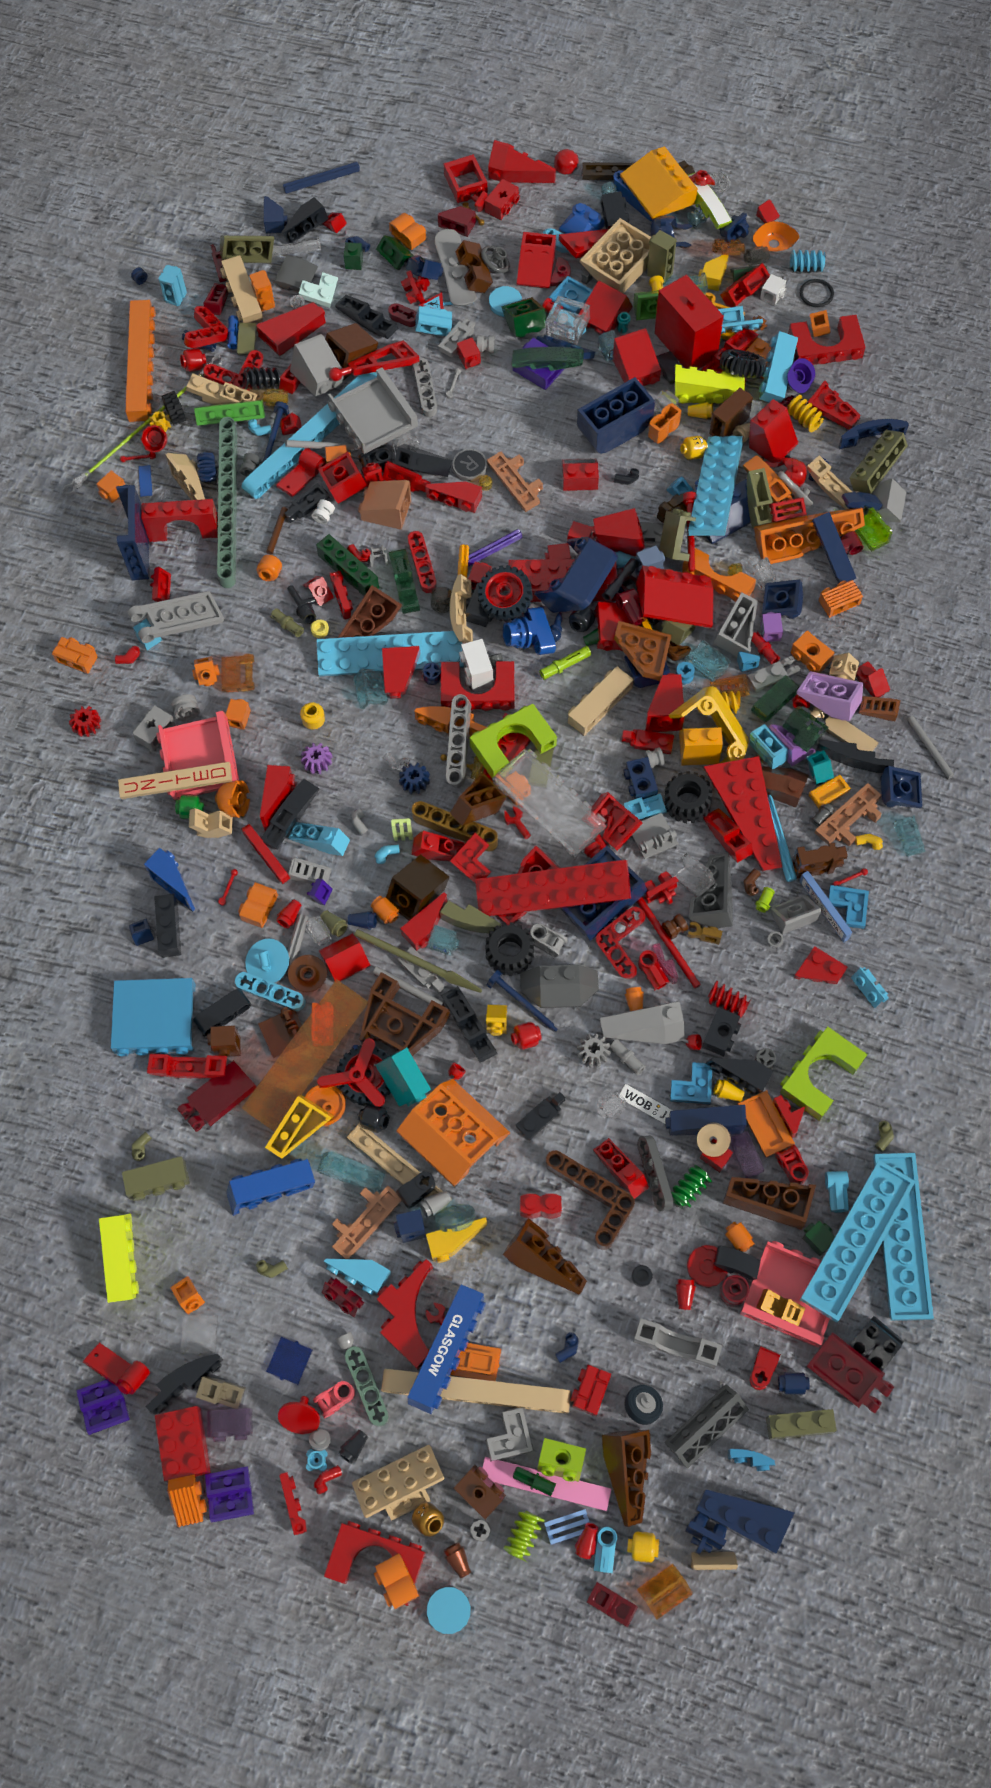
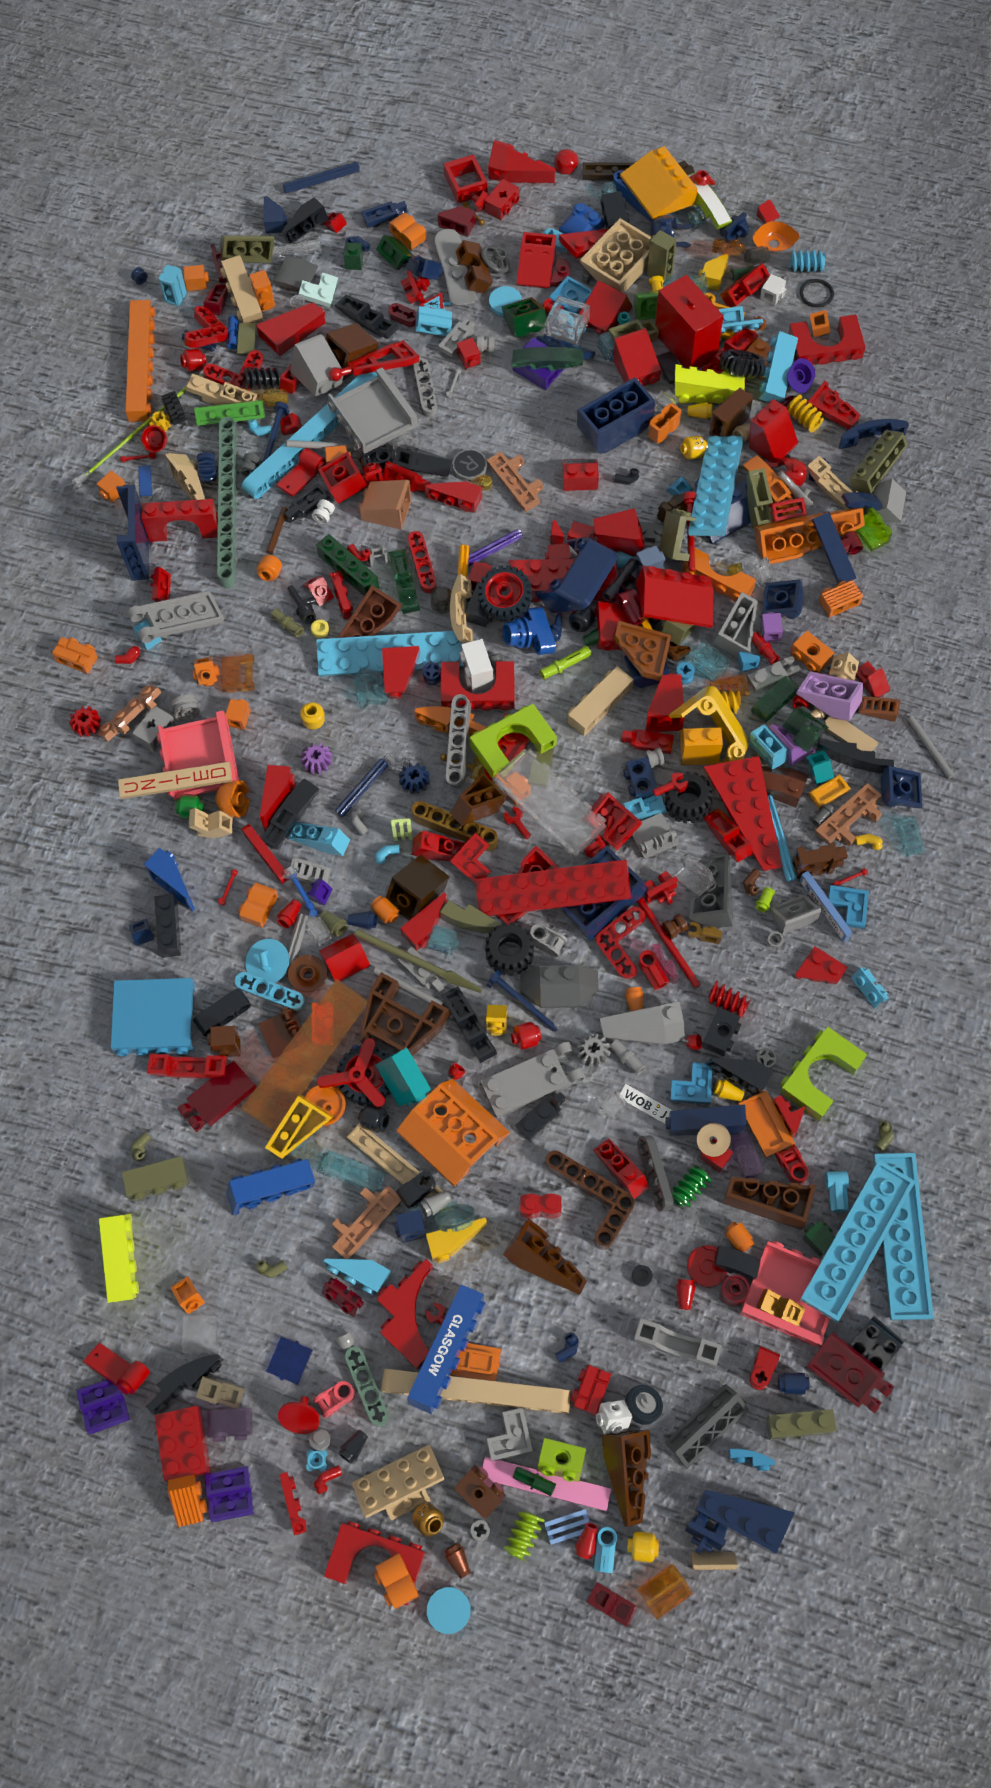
none -> nougat hinge [97,684,162,742]
none -> orange brick [184,265,209,291]
none -> blue piece [282,865,319,917]
none -> dark blue axle [335,758,388,817]
none -> dark blue hinge [361,201,408,228]
none -> light grey hinge [481,1042,586,1118]
none -> red slope [550,520,564,545]
none -> white brick [596,1400,632,1435]
none -> olive slope [608,319,659,342]
none -> red bar [652,773,688,797]

